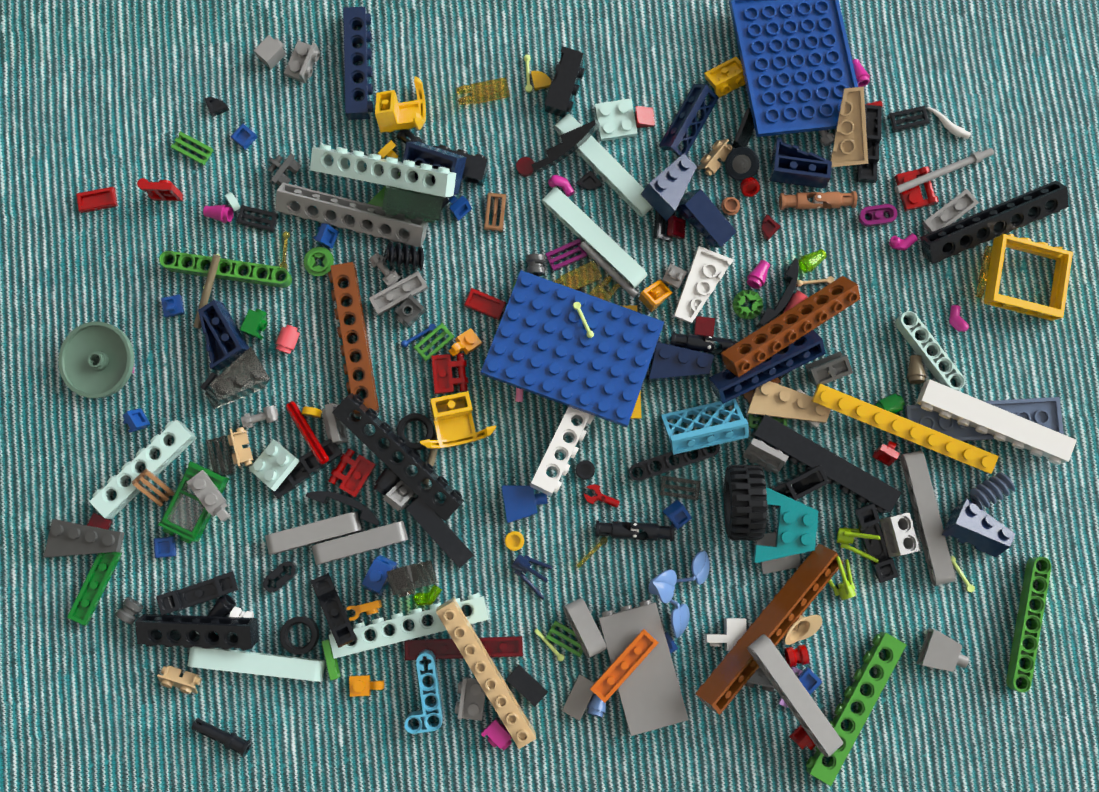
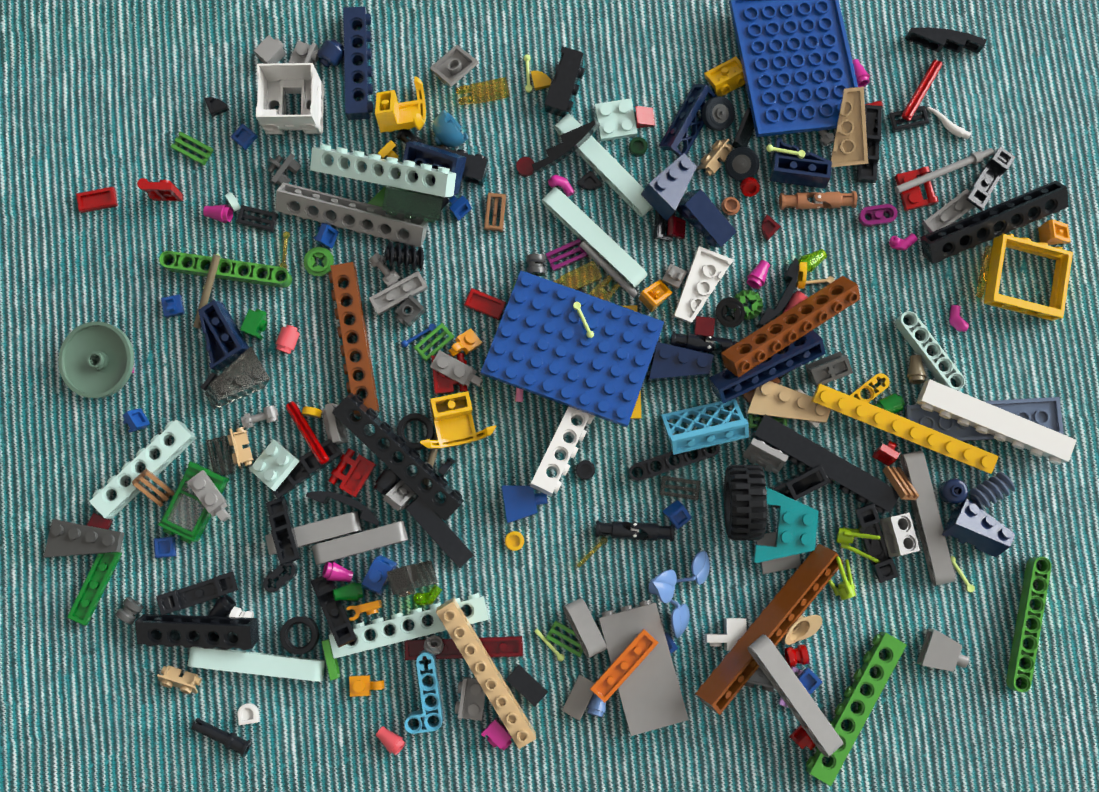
dark blue plant [511,554,552,600] -> none
red bar [583,484,620,508] -> none
none -> white tile [237,703,260,725]
none -> white piece [256,63,324,134]
none -> black slope [266,496,300,566]
none -> dark blue head [317,39,344,68]
none -> dark pink cone [322,561,353,583]
none -> green cone [333,581,363,601]
none -> coral cone [375,726,406,755]
none -> light grey plate [424,635,444,655]
none -> light grey slope [430,45,479,87]
none -> light grey hinge [430,350,483,388]
none -> dark azure cylinder [432,110,469,148]
none -> black tile [438,457,456,477]
none -> dark green tile [629,137,648,157]
none -> black wheel [702,96,735,131]
none -> black gear [716,297,746,328]
none -> yellowish green hinge [766,145,806,159]
none -> yellow tile [797,262,807,289]
none -> yellow beam [850,373,890,403]
none -> medium nougat tile [883,466,919,500]
none -> red axle [901,60,942,121]
none -> black slope [905,27,987,54]
none -> dark blue head [939,479,968,505]
none -> slope [966,146,1015,211]
none -> light orange slope [1038,219,1070,245]

